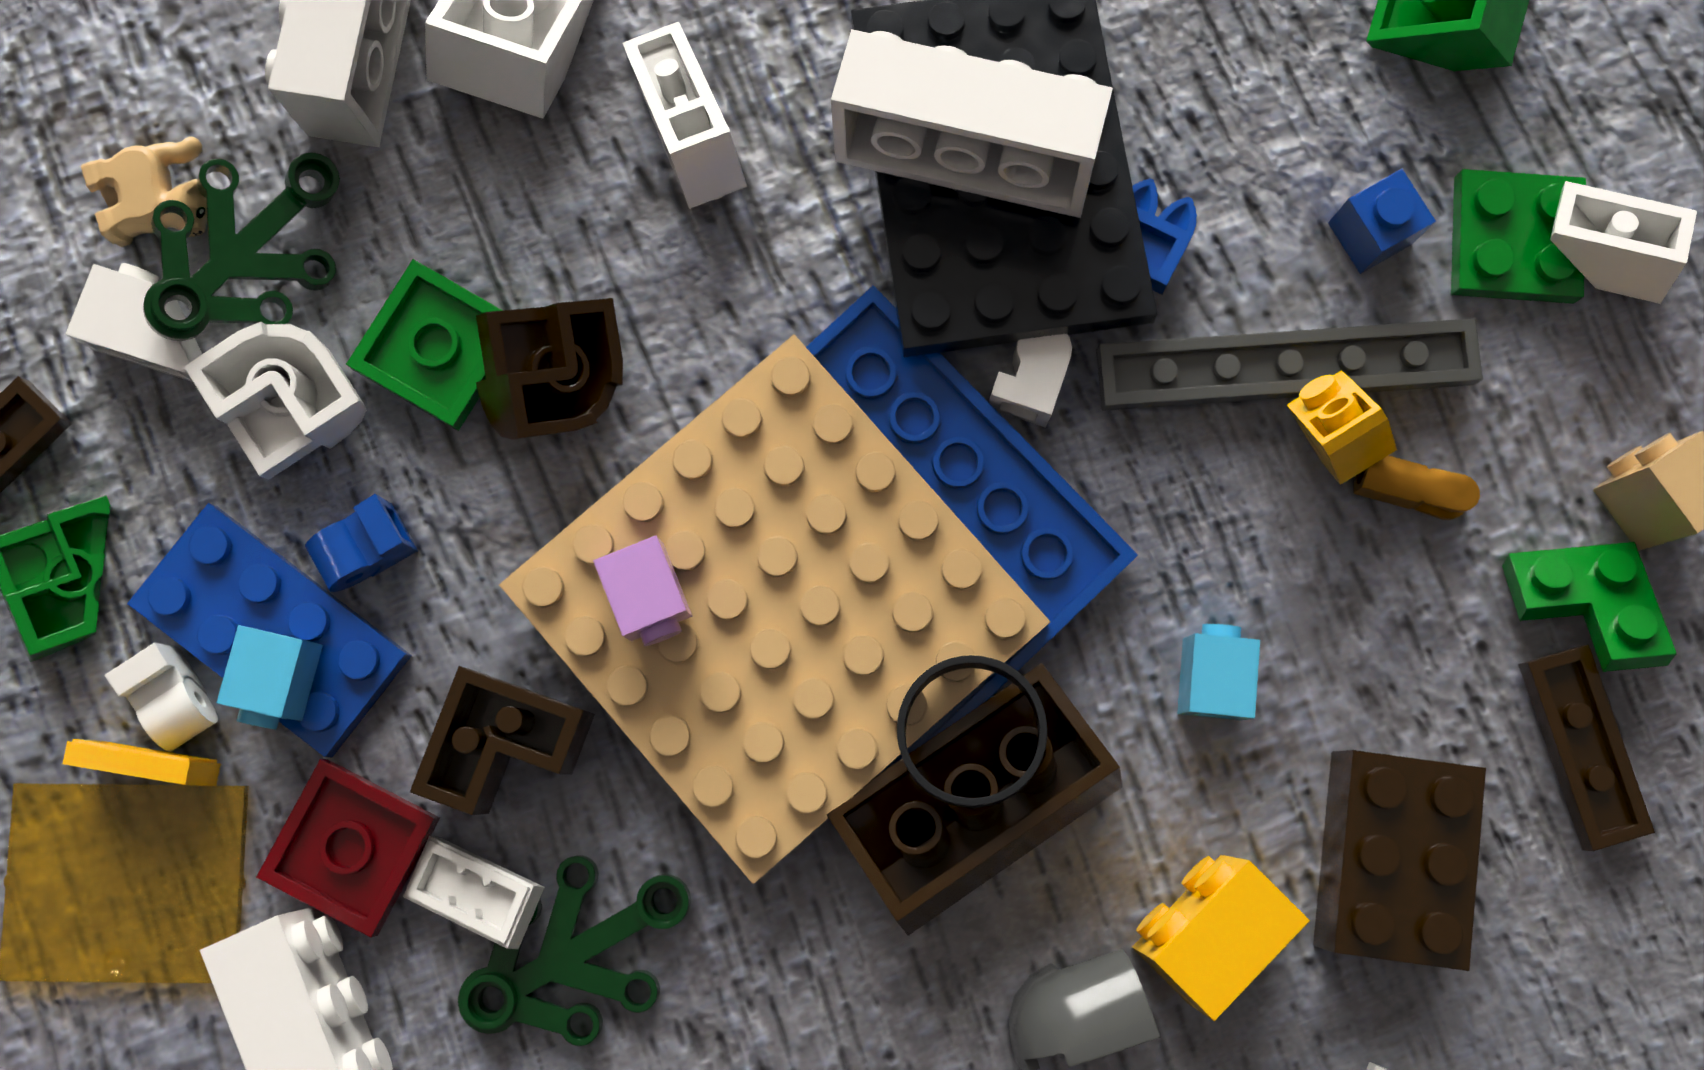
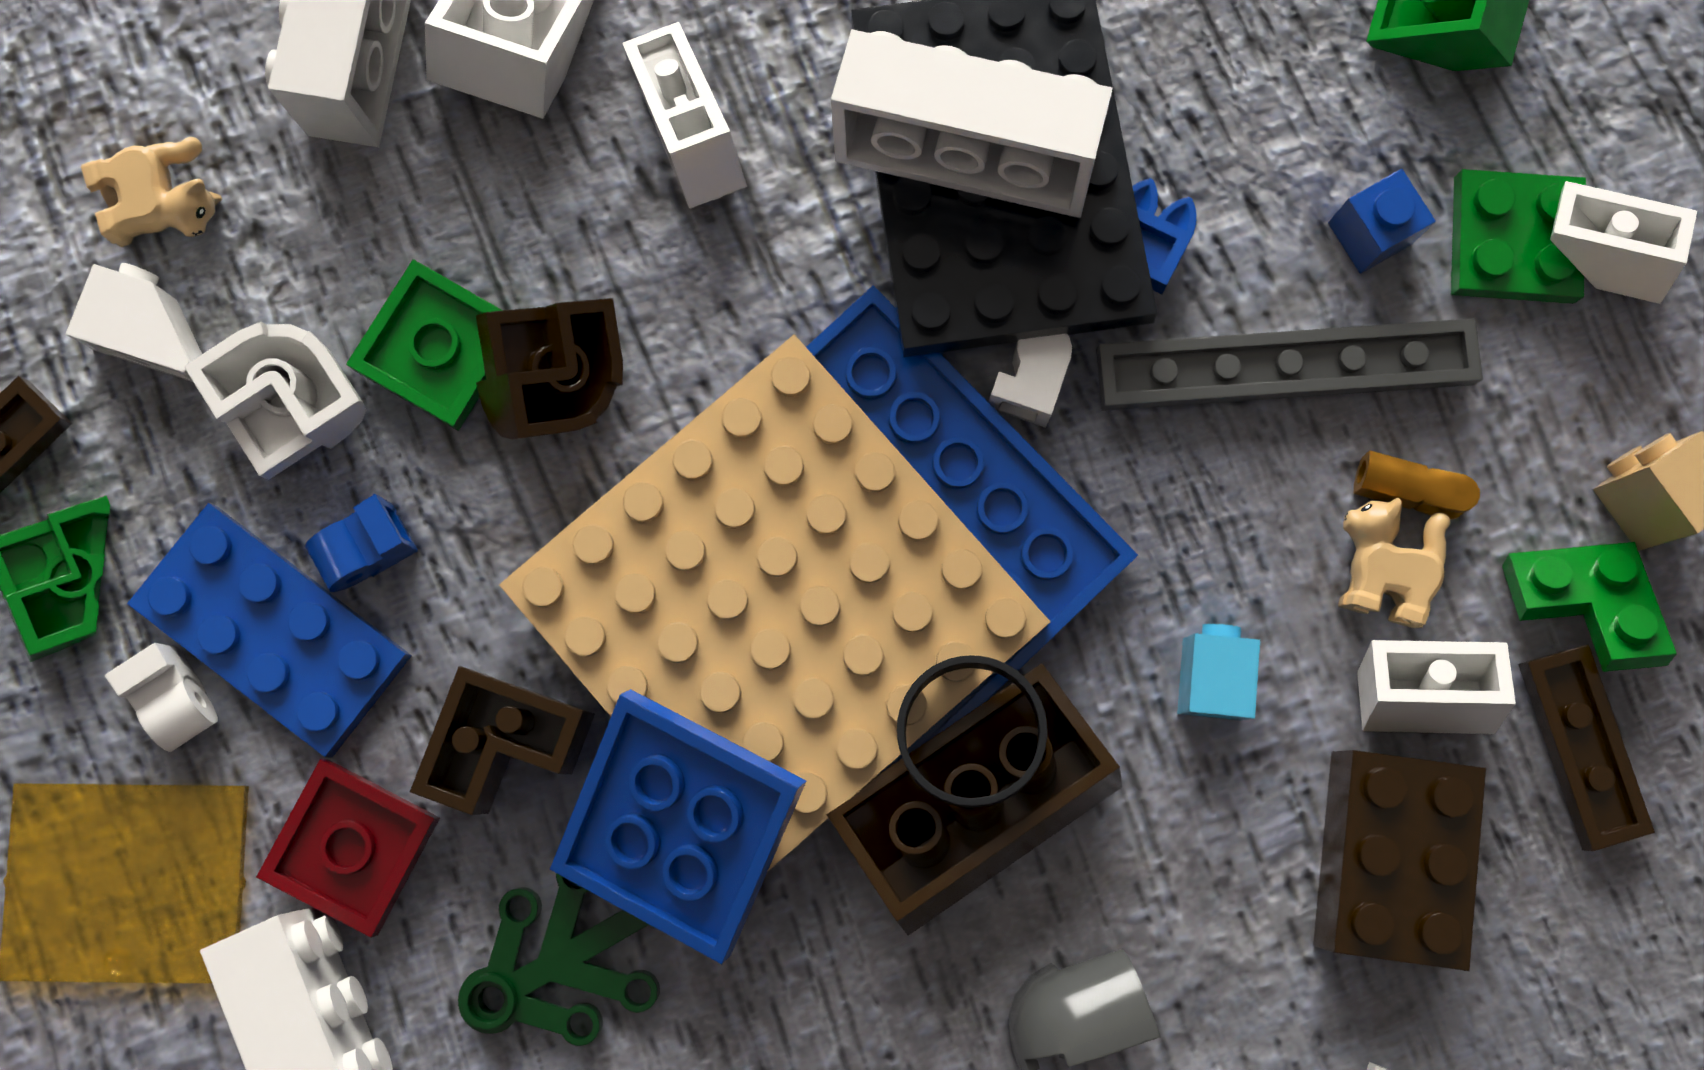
yellow tile [62,739,221,786] -> none
dark green plant [143,152,340,341] -> none
medium azure brick [216,625,323,730] -> none
white plate [403,836,545,949] -> none
lavender brick [593,535,692,646] -> none
yellow brick [1132,855,1310,1021] -> none
yellow slope [1287,370,1397,485] -> none
none -> blue plate [550,689,807,965]
none -> tan animal [1338,498,1451,628]
none -> white brick [1357,640,1516,734]

